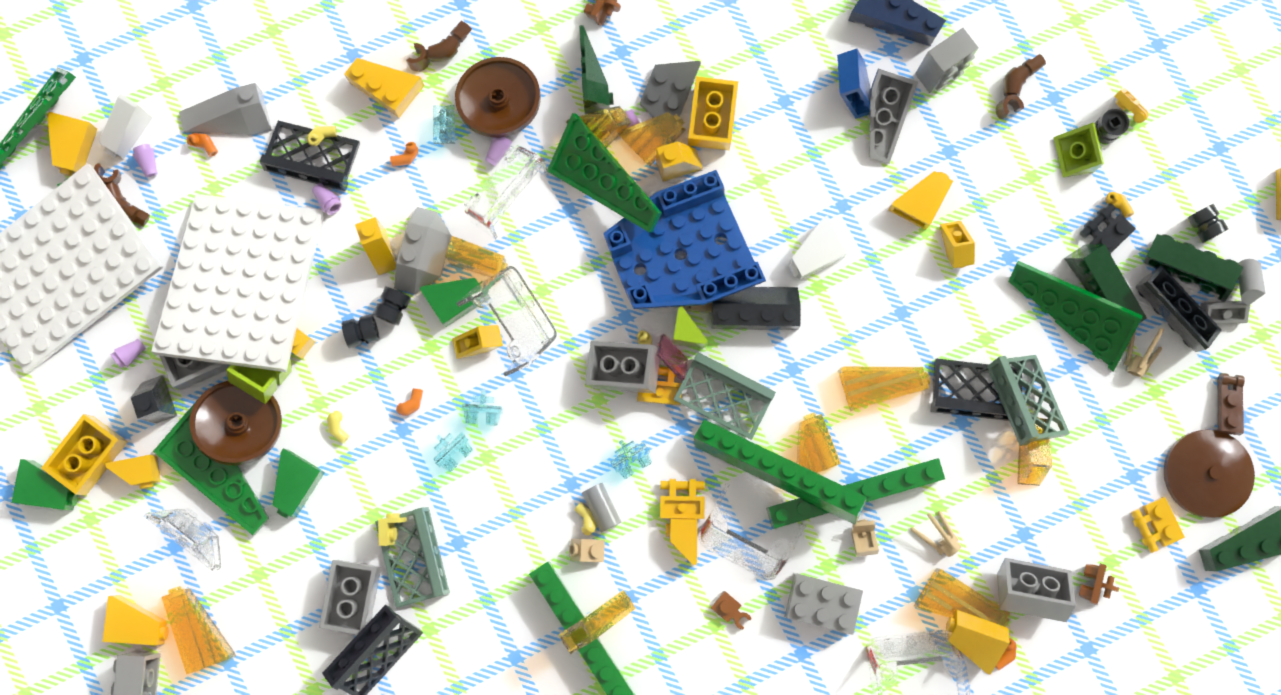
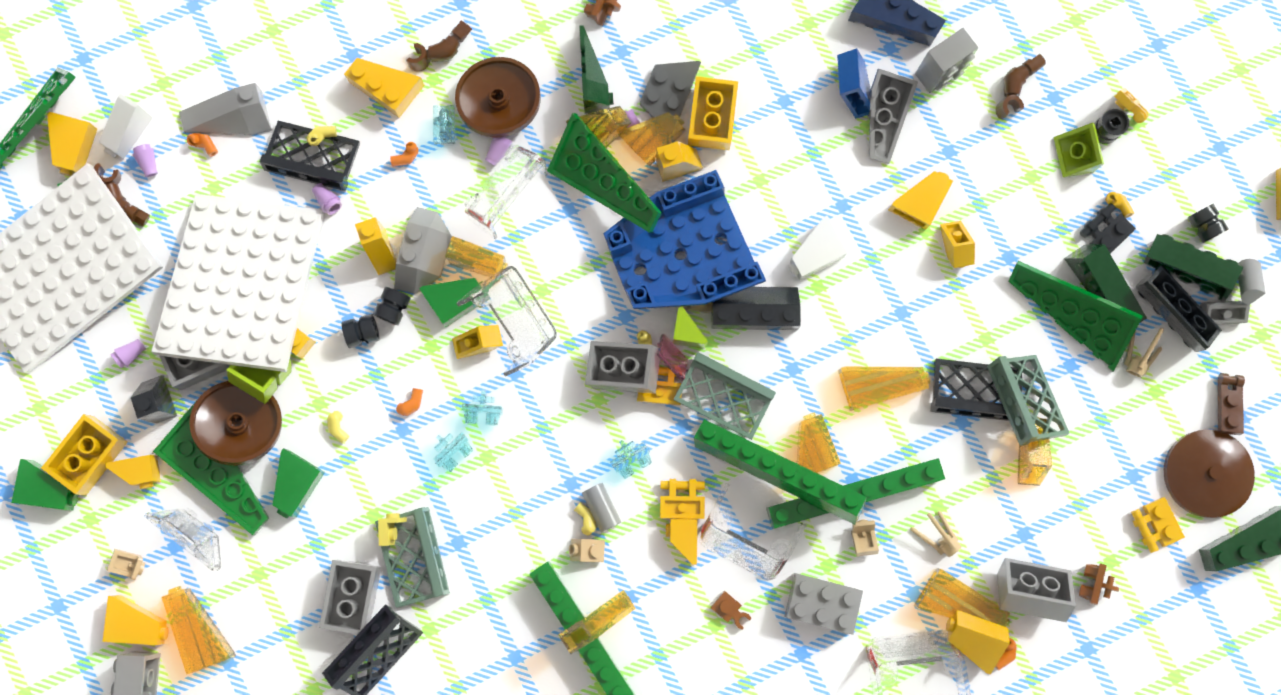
none -> tan bracket [107,548,145,580]

